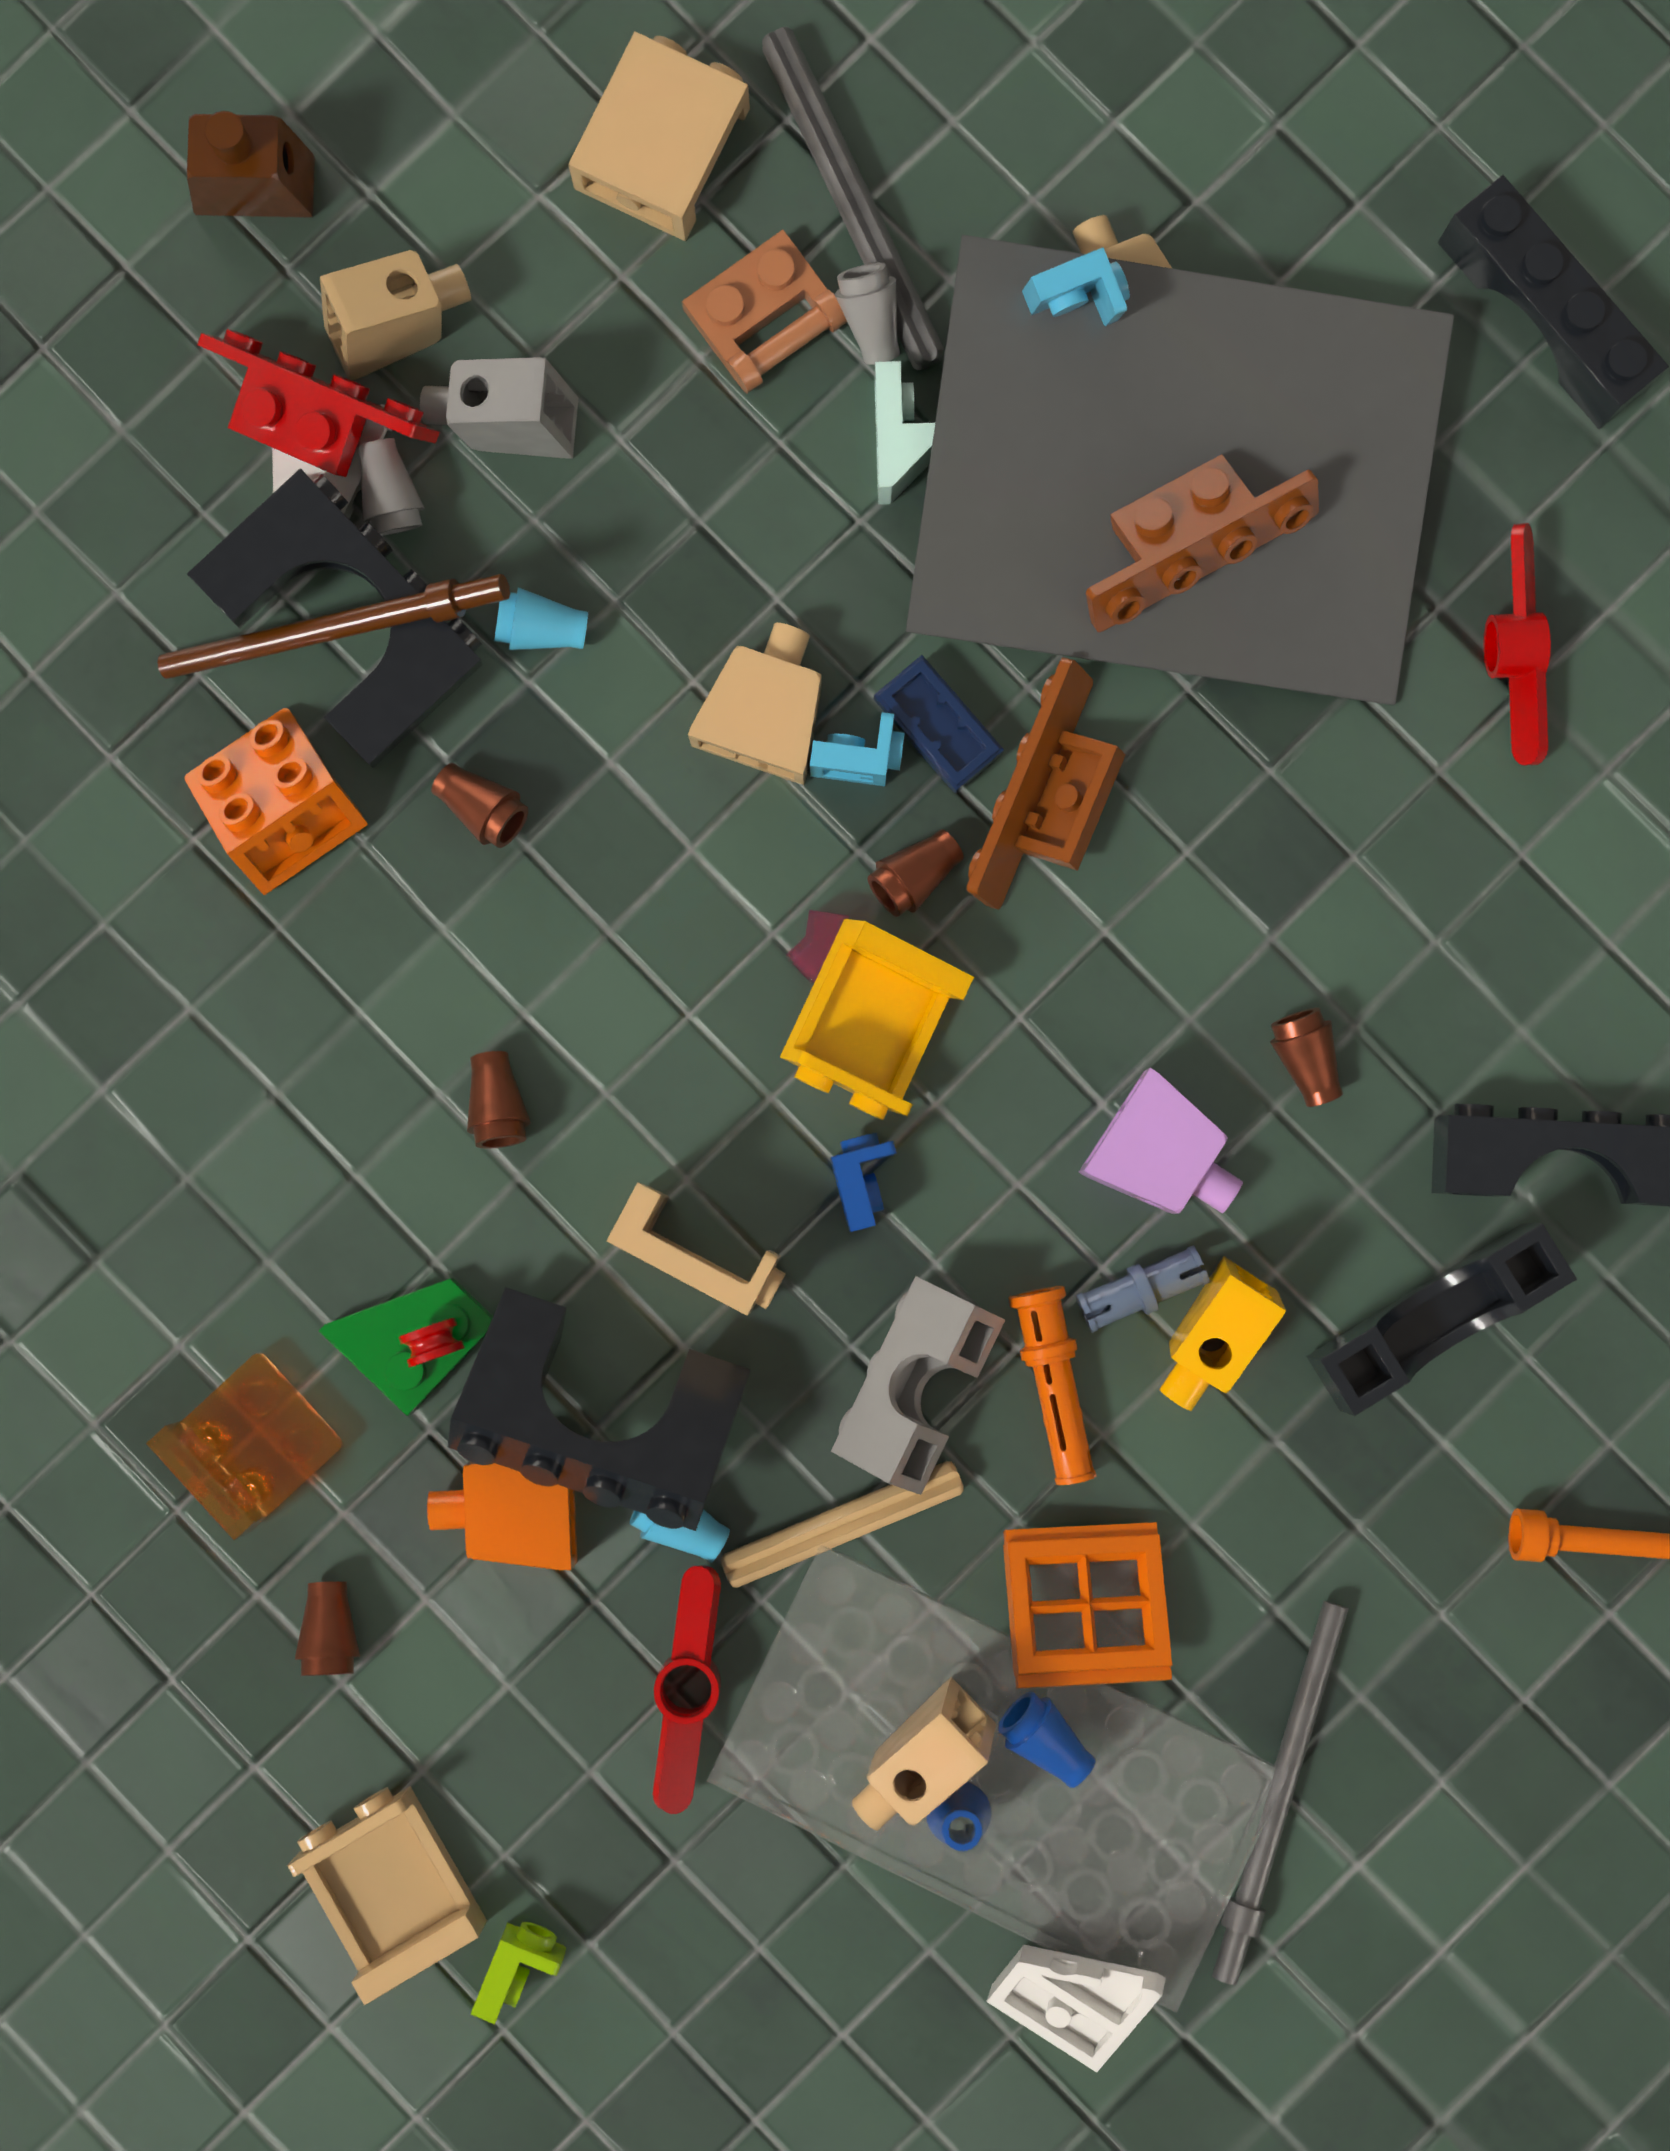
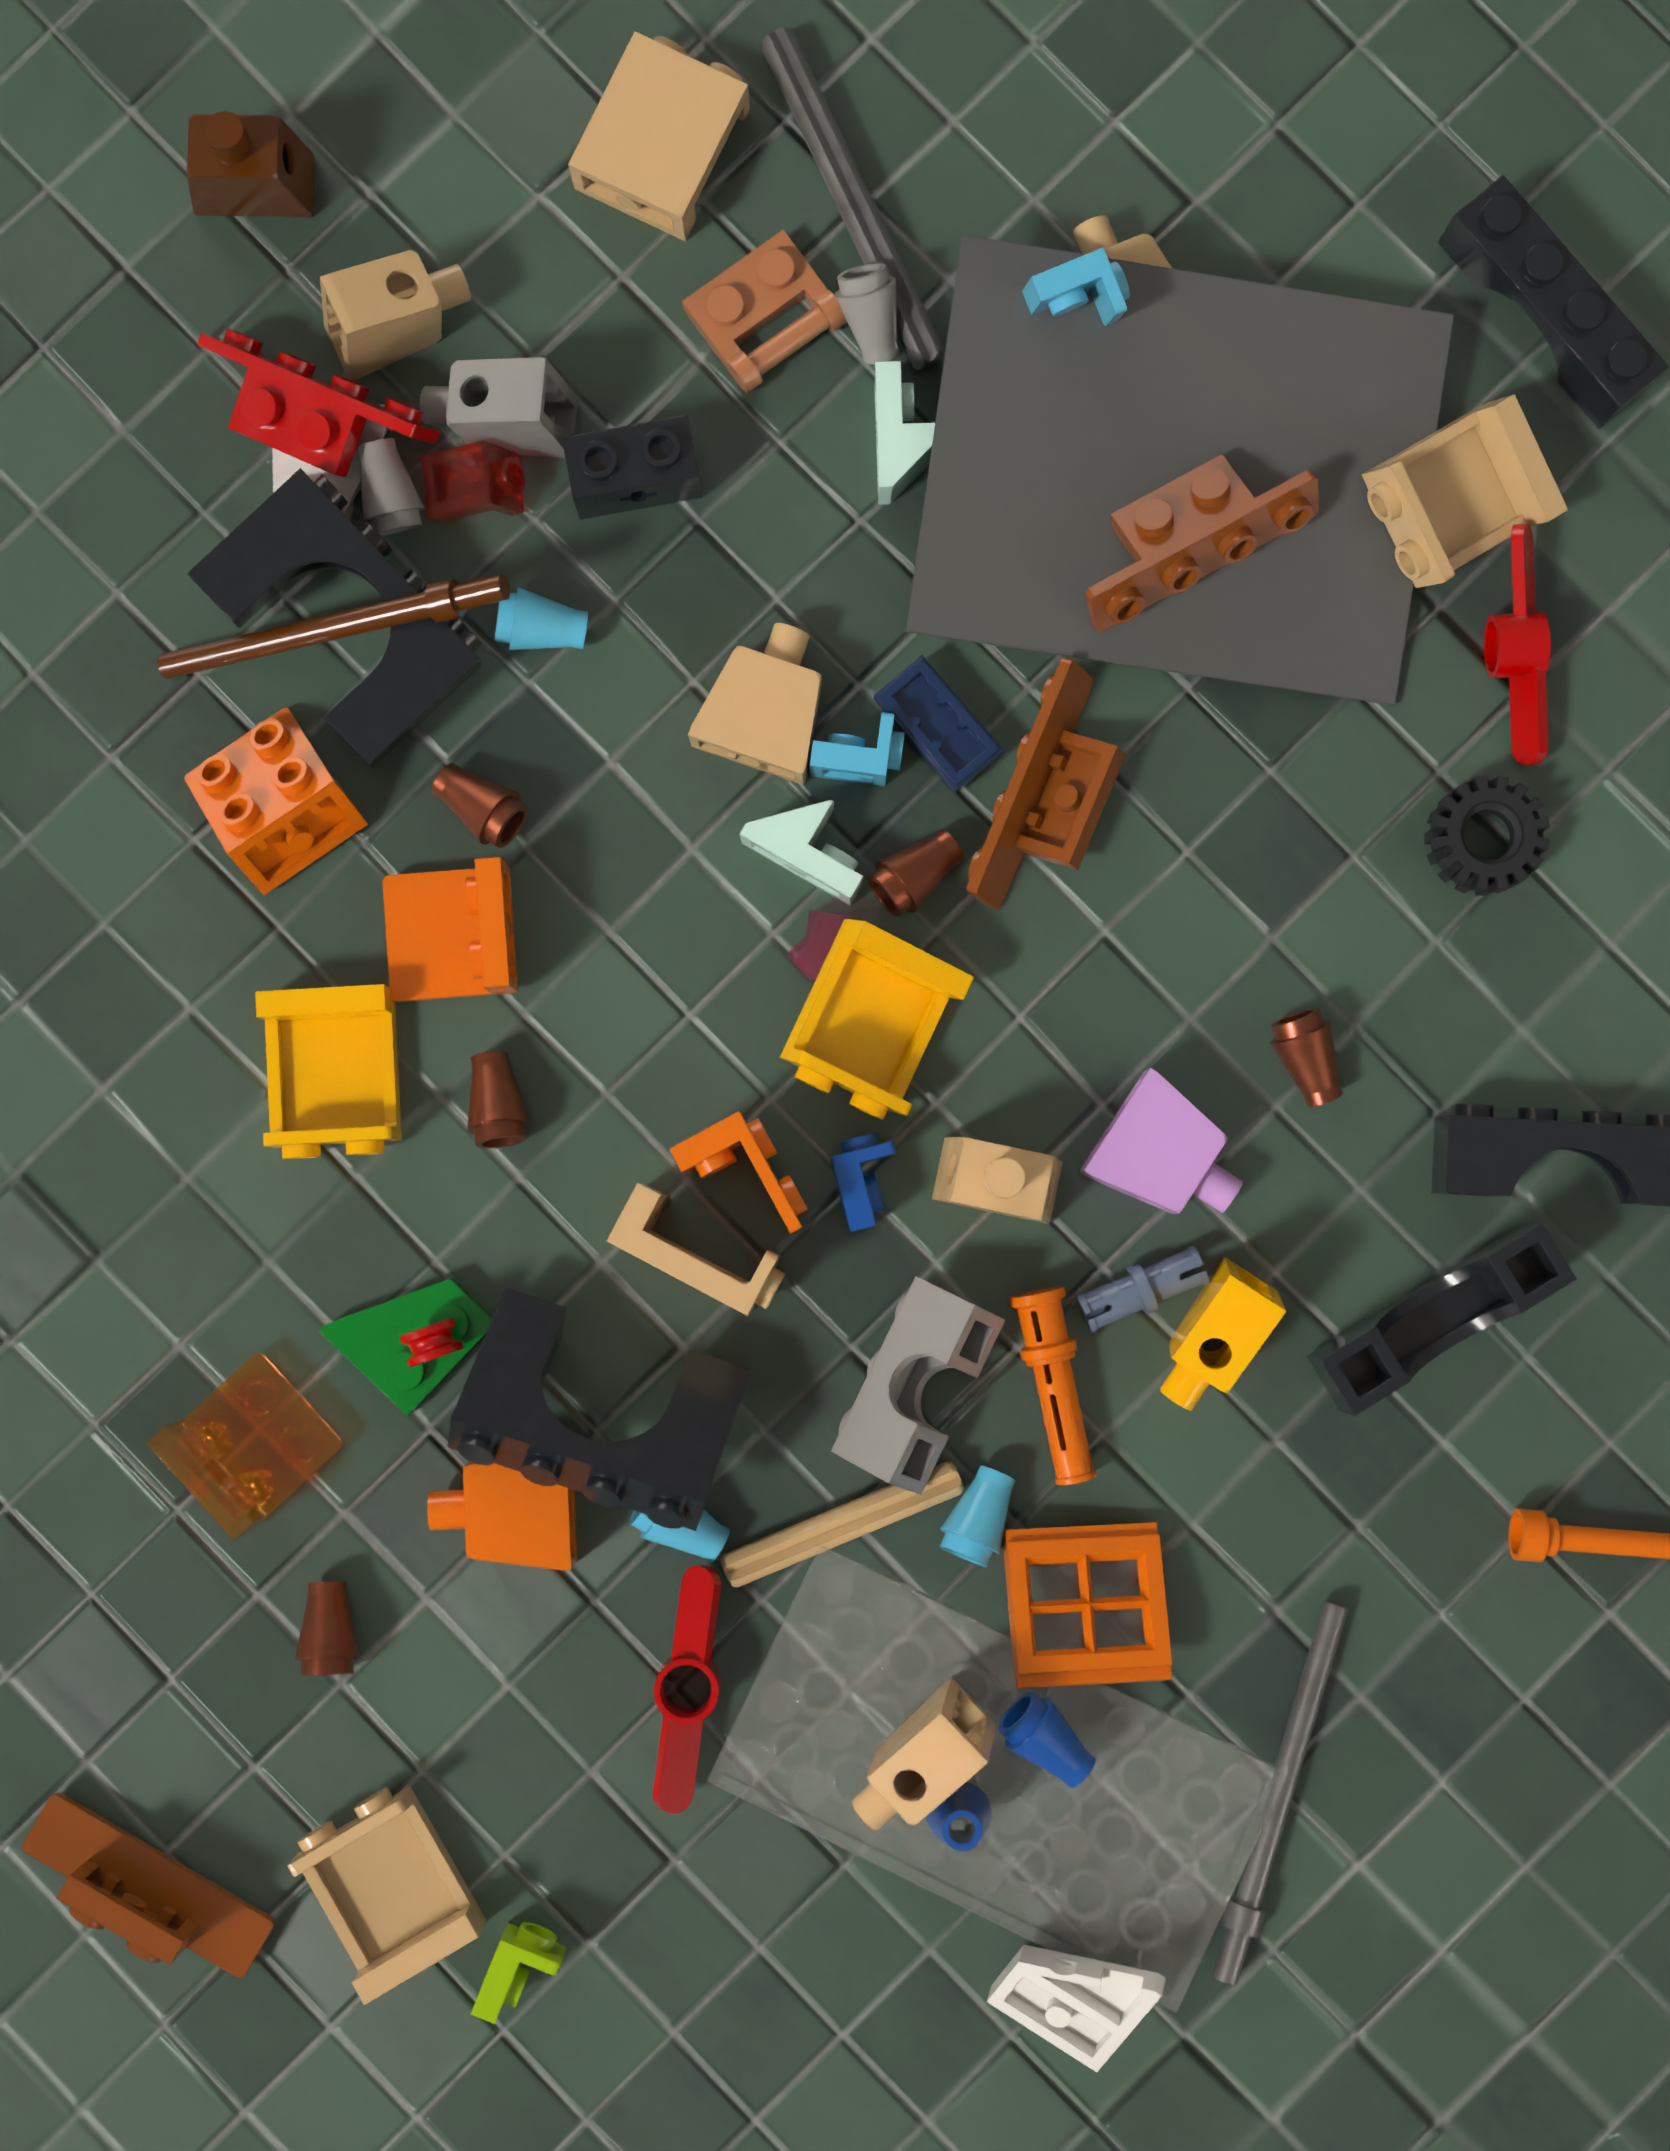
none -> dark orange bracket [22,1792,275,1978]
none -> yellow panel [255,984,402,1159]
none -> orange bracket [382,857,519,1002]
none -> clear red bracket [421,440,525,523]
none -> black brick [562,415,703,520]
none -> orange bracket [669,1111,808,1233]
none -> light aqua slope [739,800,863,906]
none -> tan torso [932,1137,1063,1224]
none -> medium azure cone [939,1466,1015,1567]
none -> tan panel [1362,394,1568,588]
none -> black tyre [1424,776,1550,896]

